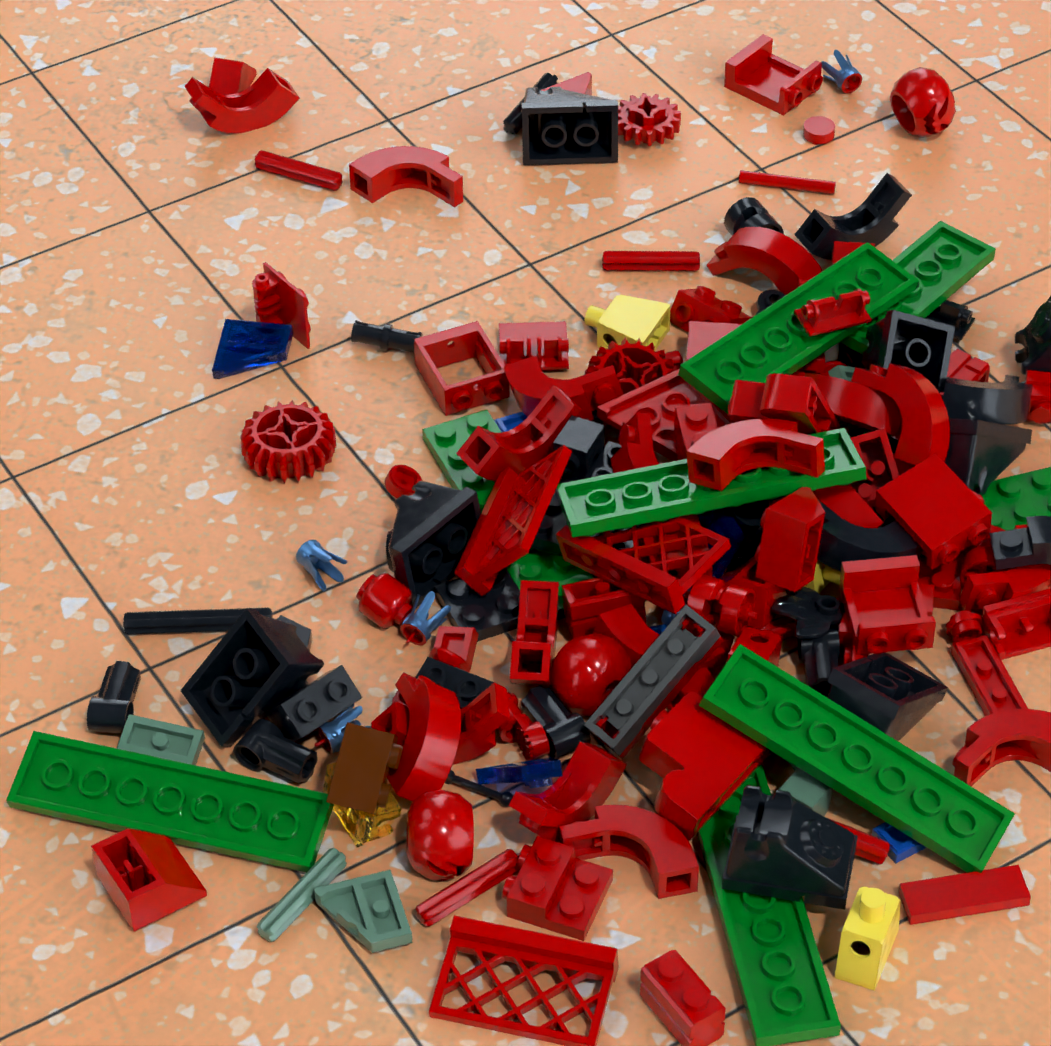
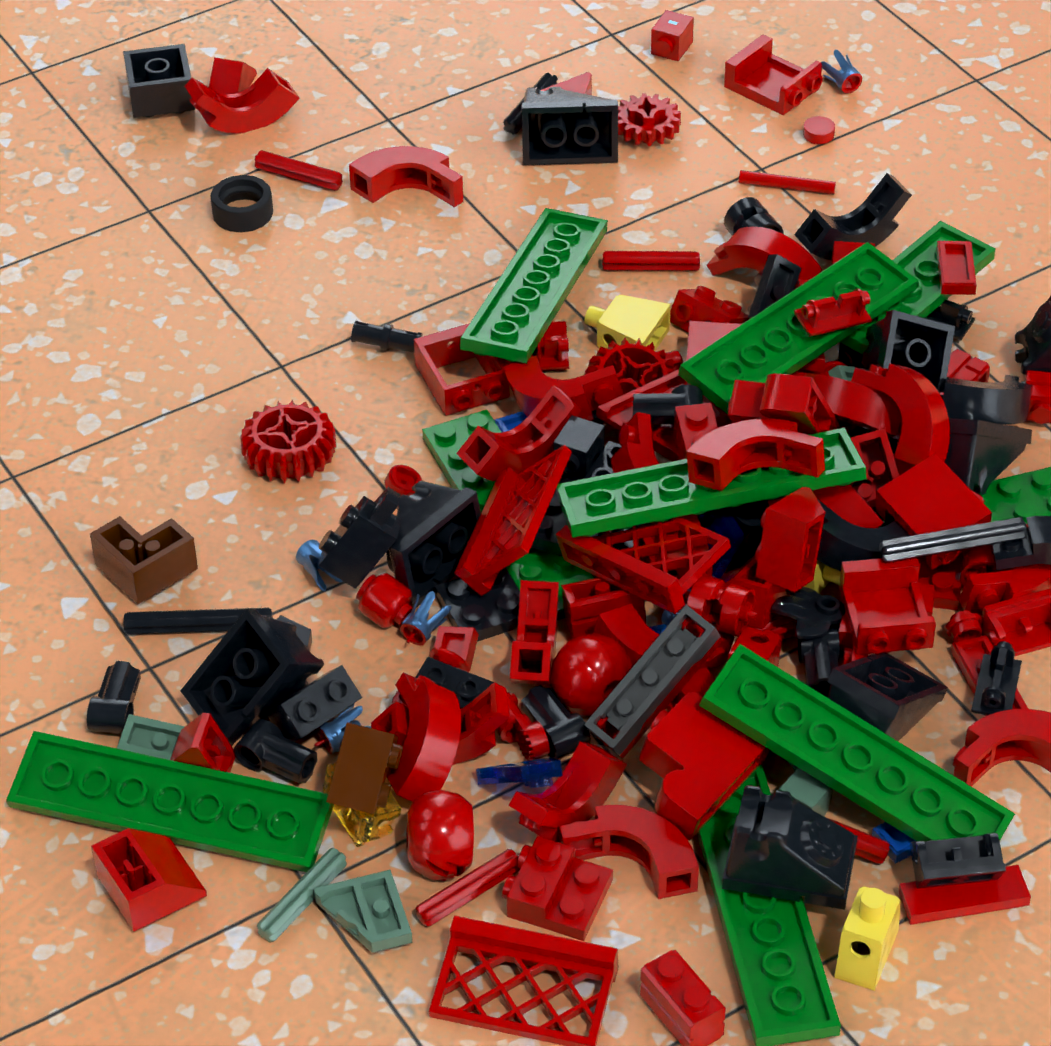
clear blue wing [212,319,293,379] -> none
red hinge [252,262,311,349] -> none
black hinge [445,770,513,807] -> none
red piece [890,67,956,138] -> none
none -> reddish brown brick [90,516,198,604]
none -> black brick [123,44,195,118]
none -> red slope [170,713,235,773]
none -> black tyre [210,175,273,232]
none -> black hinge [318,487,401,589]
none -> green plate [460,208,608,363]
none -> black piece [633,384,703,427]
none -> red brick [651,10,694,61]
none -> black tile [748,254,802,319]
none -> axle [879,517,1027,563]
none -> black hinge [910,833,1006,888]
none -> red tile [936,241,977,295]
none -> black hinge [971,641,1022,715]

